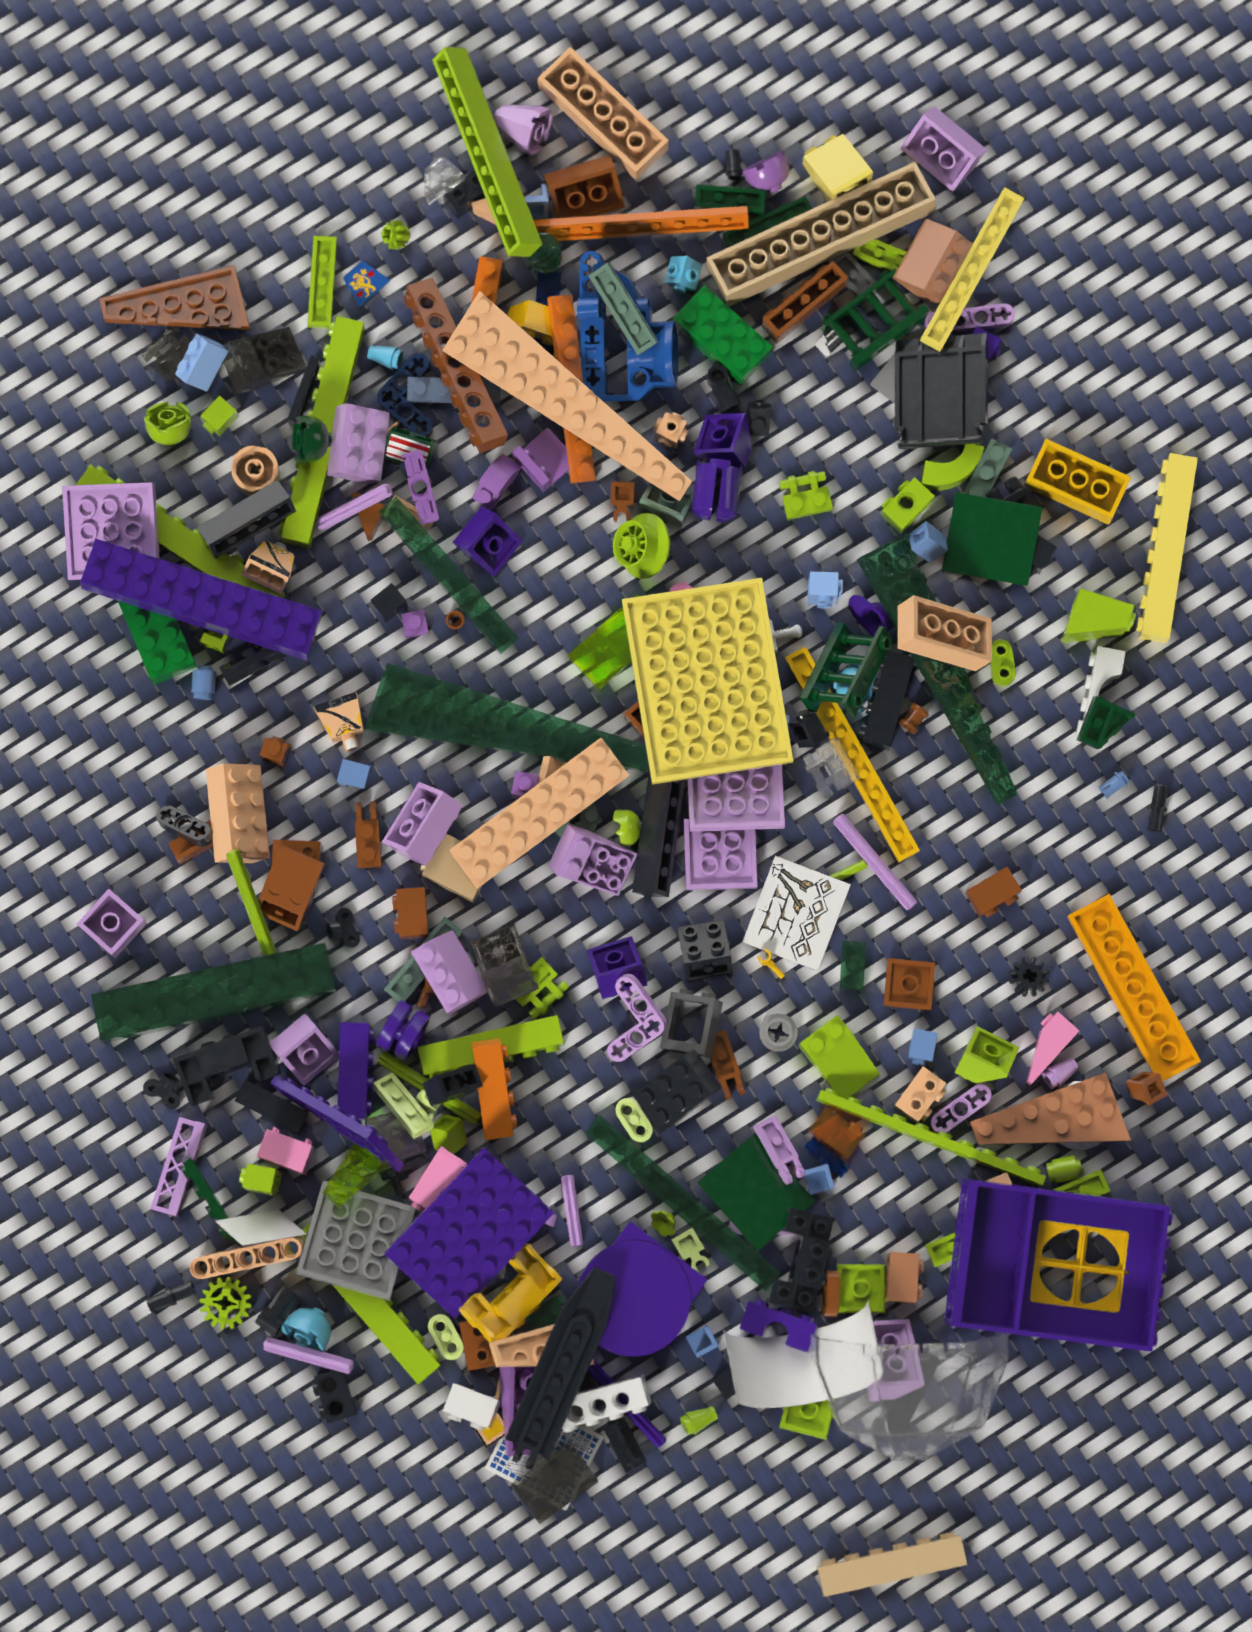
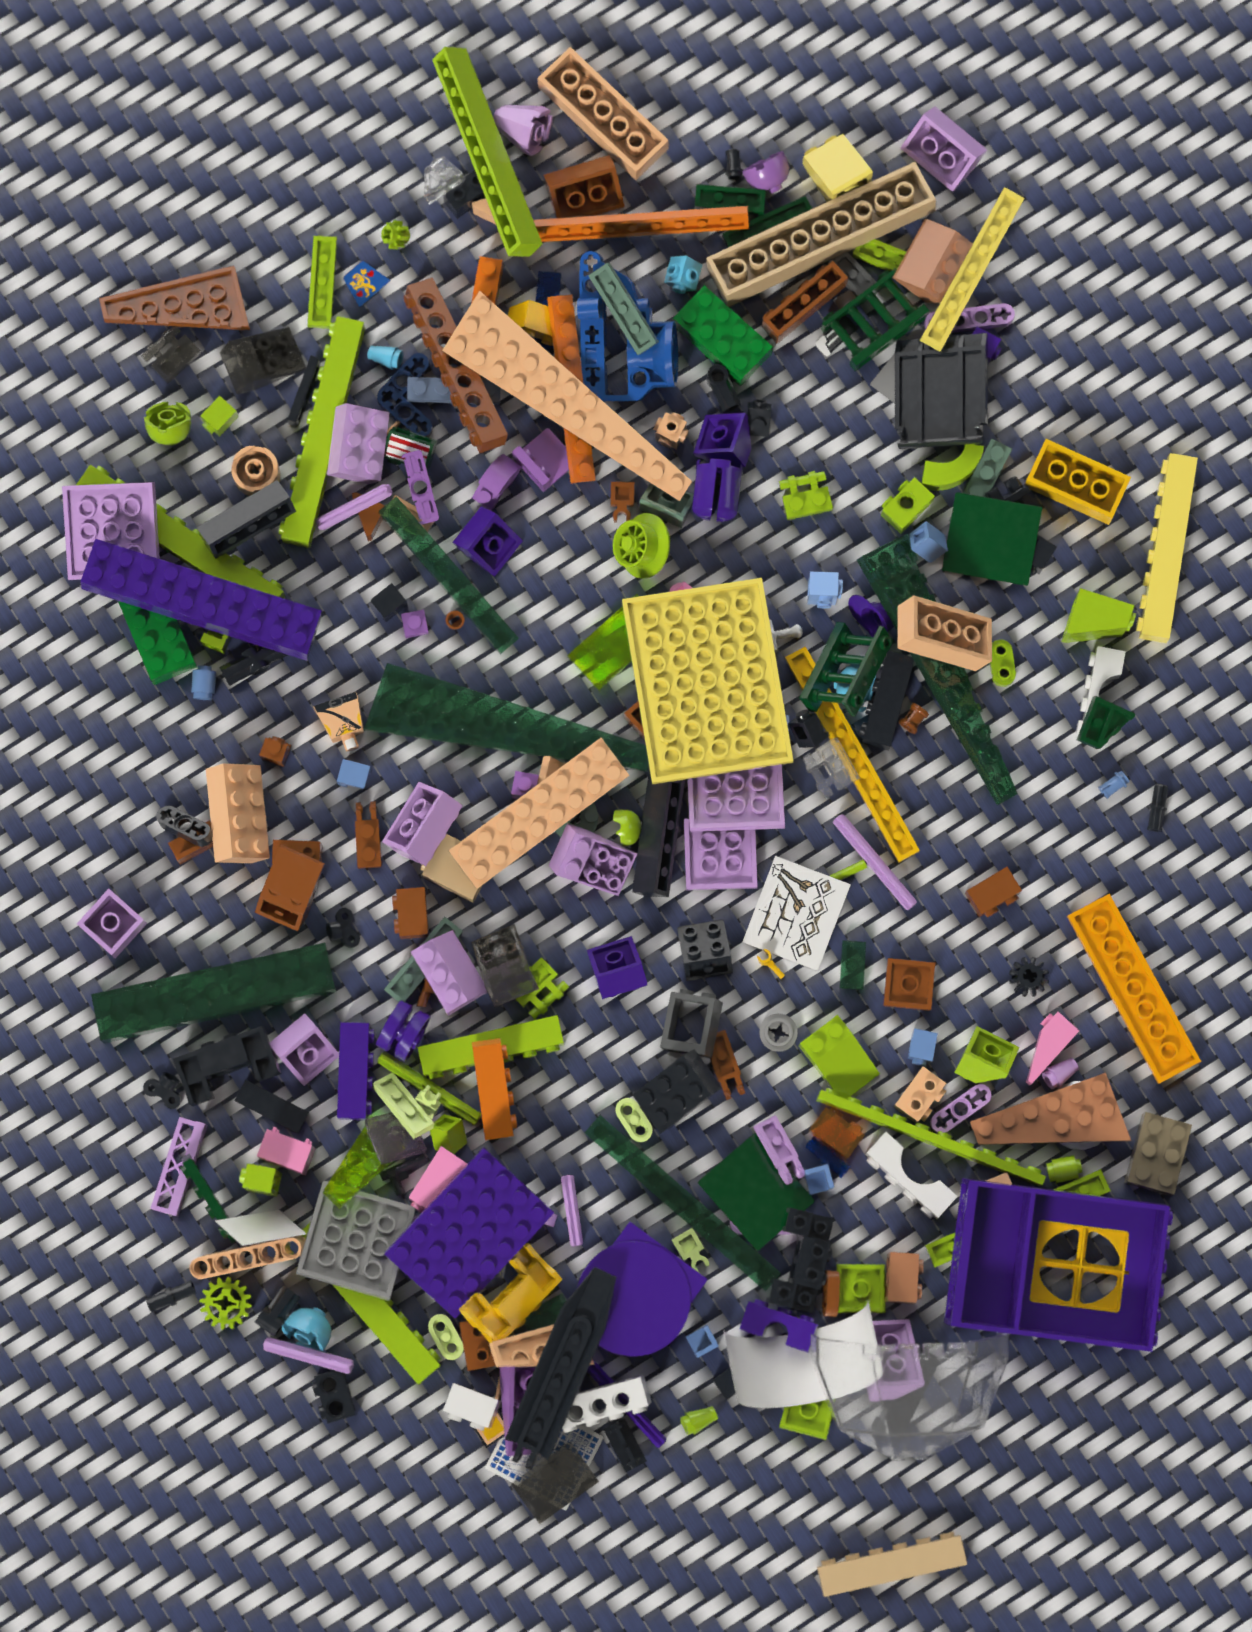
light blue brick [175,333,228,392] -> none
lime axle [226,849,276,957] -> none
light nougat torso [241,541,294,594] -> none
dark purple wing [270,1075,405,1172] -> none
dark green cylinder [292,416,332,463] -> none
black brick [422,1064,483,1106] -> none
medium blue panel [524,184,549,220] -> none
clear green hair [524,232,562,273] -> none
lavender beam [607,974,667,1062] -> none
lime plant [651,1210,676,1237] -> none
dark orange brick [1125,1071,1167,1106] -> none
none -> white arch [865,1132,958,1219]
none -> dark tan brick [1124,1112,1192,1196]

